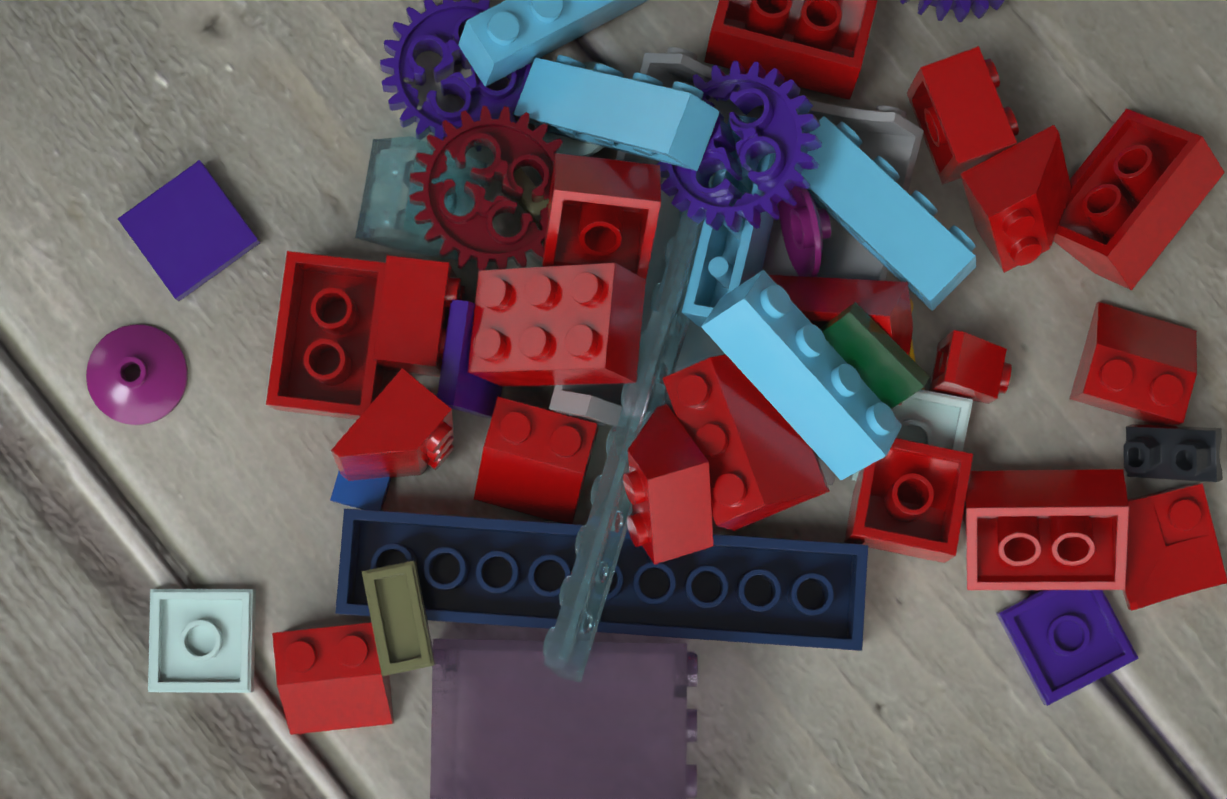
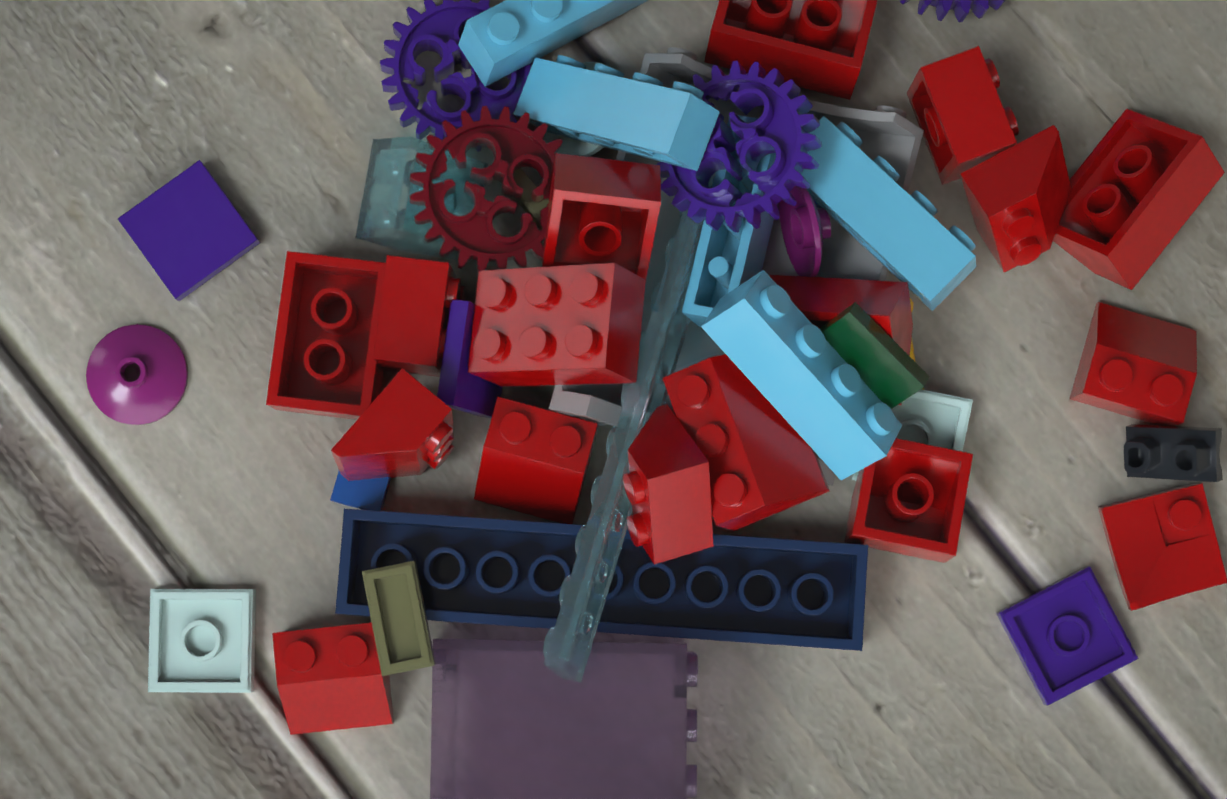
red slope [929,330,1012,404] -> none
red slope [965,469,1129,590] -> none

